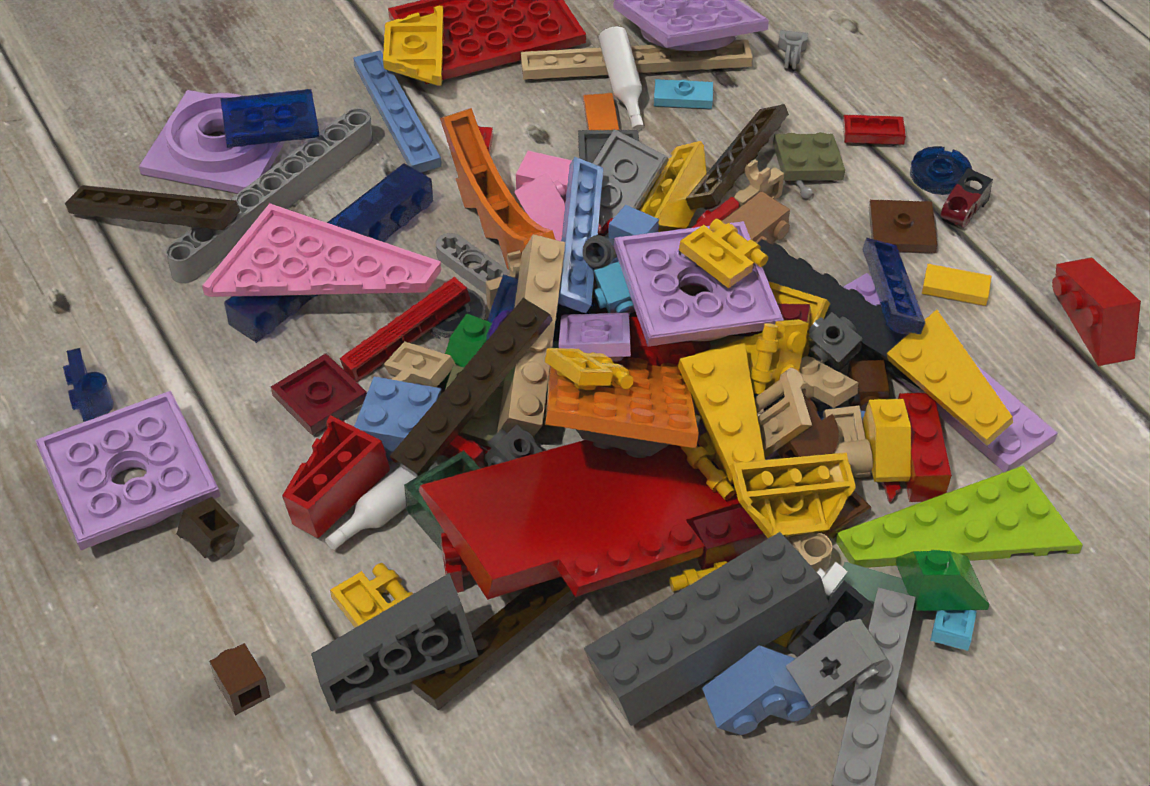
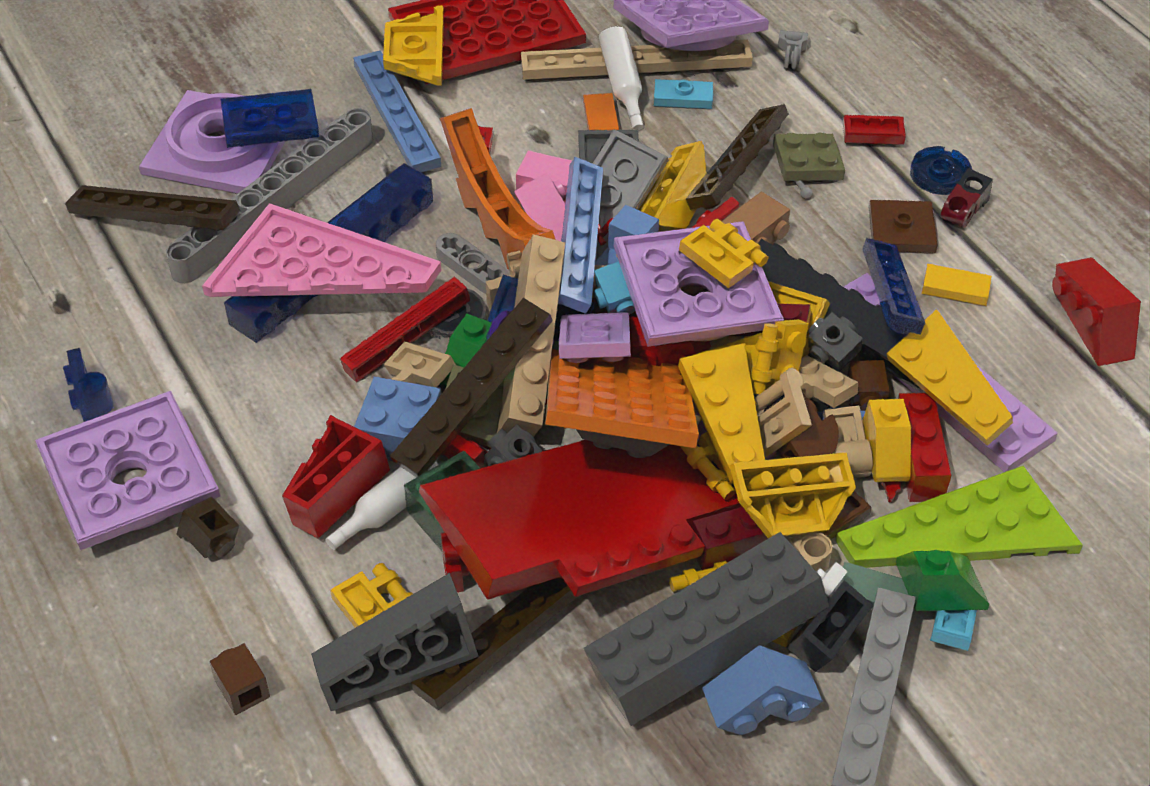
dark red plate [271,353,367,435] -> none
yellow plate [545,348,633,390] -> none
dark grey cone [583,235,617,269] -> none
tan plate [734,159,784,208] -> none
light grey brick [786,619,887,707] -> none

